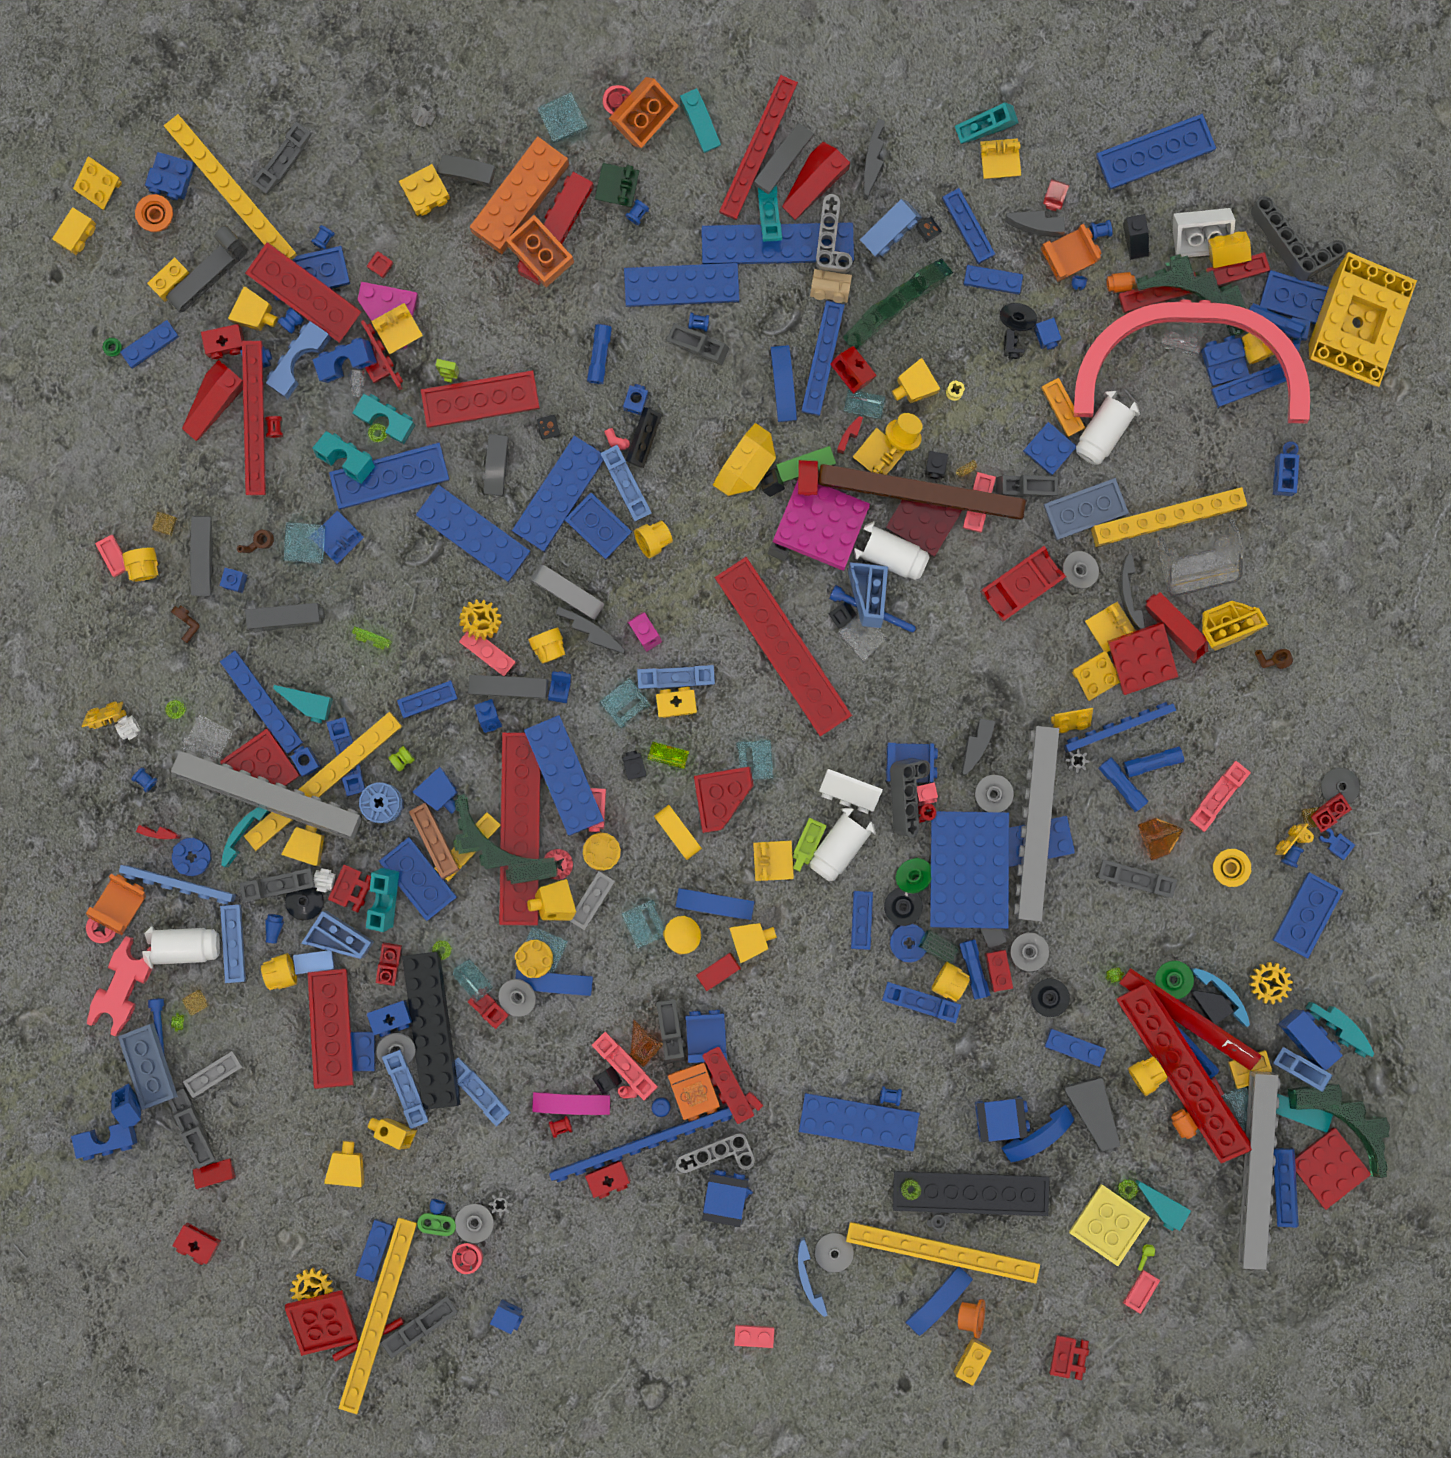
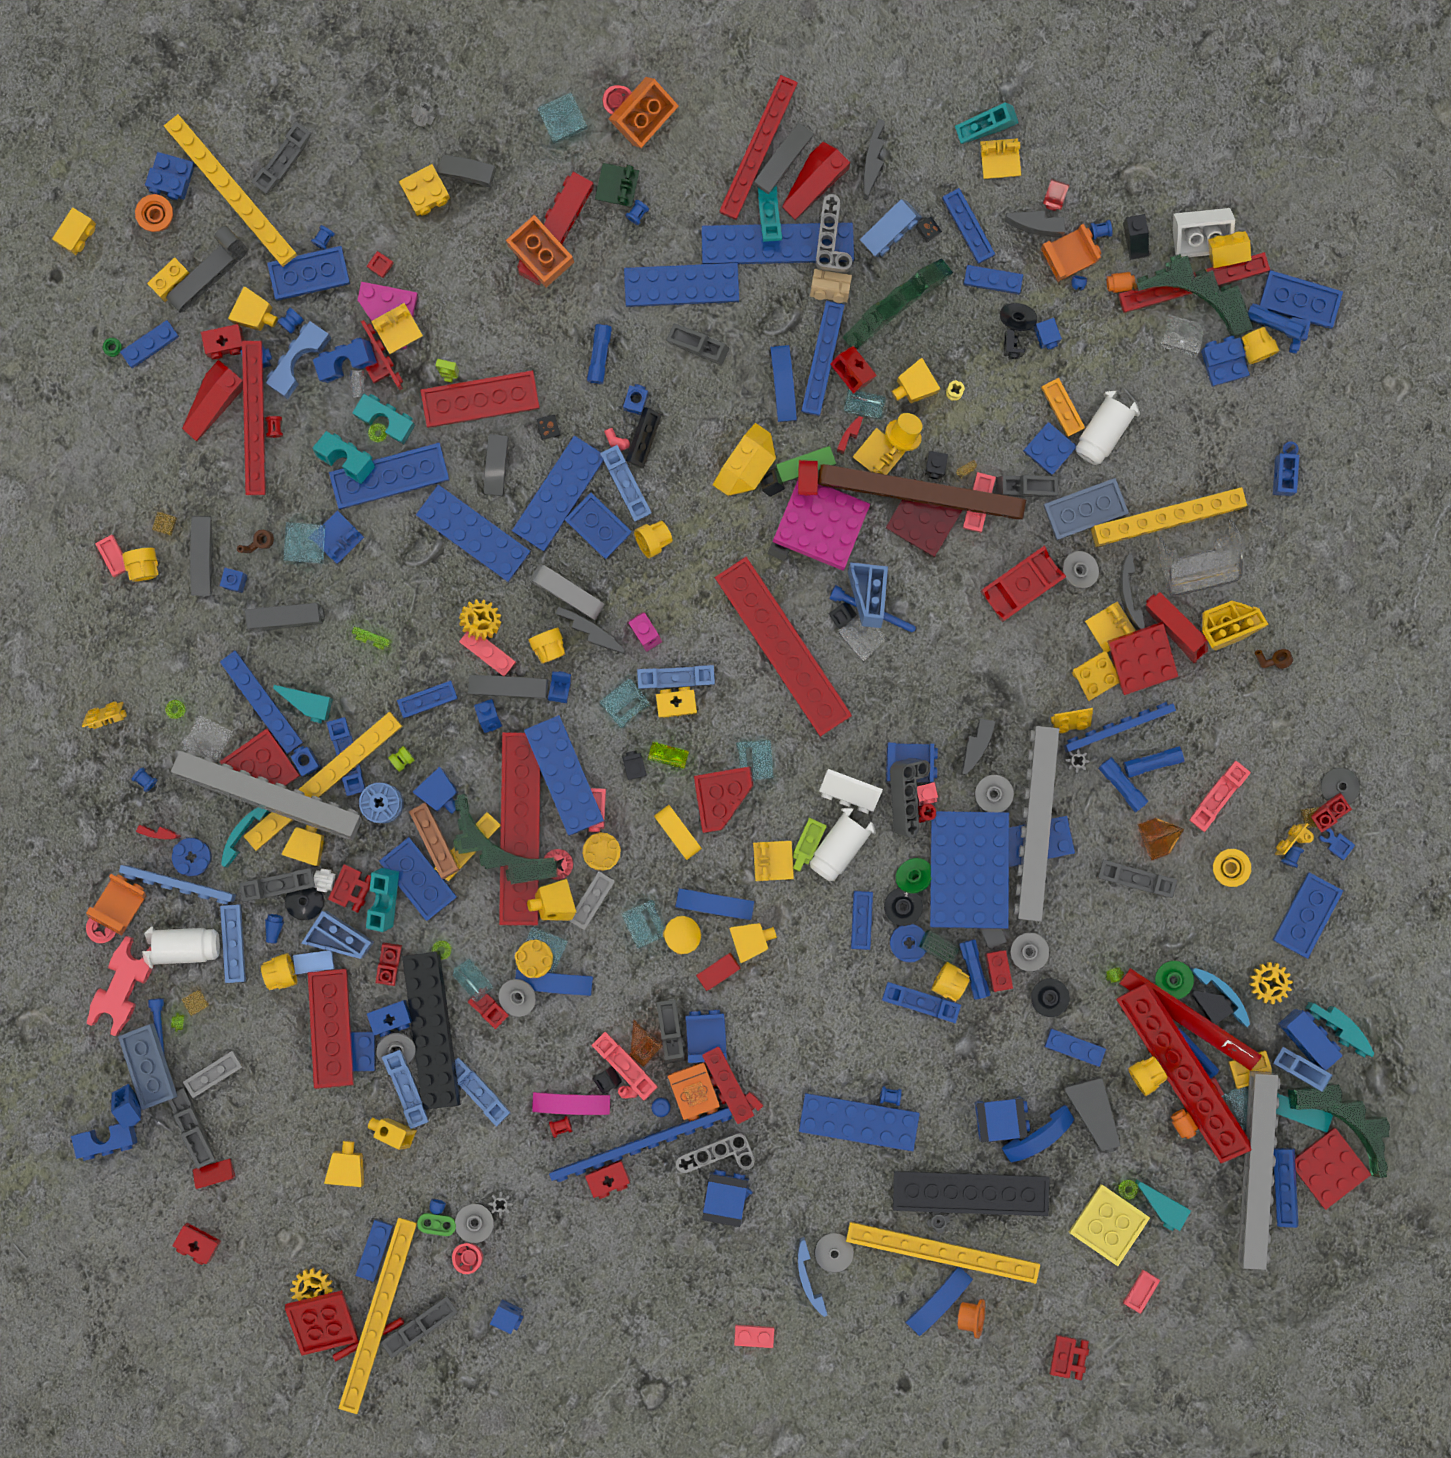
yellow hinge [73,156,122,210] -> none
white gear [115,715,141,740] -> none
reddish brown plate [170,605,200,643] -> none
red plate [245,242,362,343] -> none
orange brick [470,136,569,255] -> none
teal slope [680,88,721,153] -> none
blue bush [688,313,709,332] -> none
white piece [853,521,930,580] -> none
clear neon green plate [901,1180,921,1200] -> none
yellow brick [954,1337,991,1386] -> none
coral arch [1074,300,1310,424] -> none
blue plate [1096,113,1216,190] -> none
lime hand [1138,1244,1155,1271] -> none
blue plate [1211,363,1287,408] -> none
dark grey beam [1251,196,1347,281] -> none
yellow slope [1308,252,1417,387] -> none

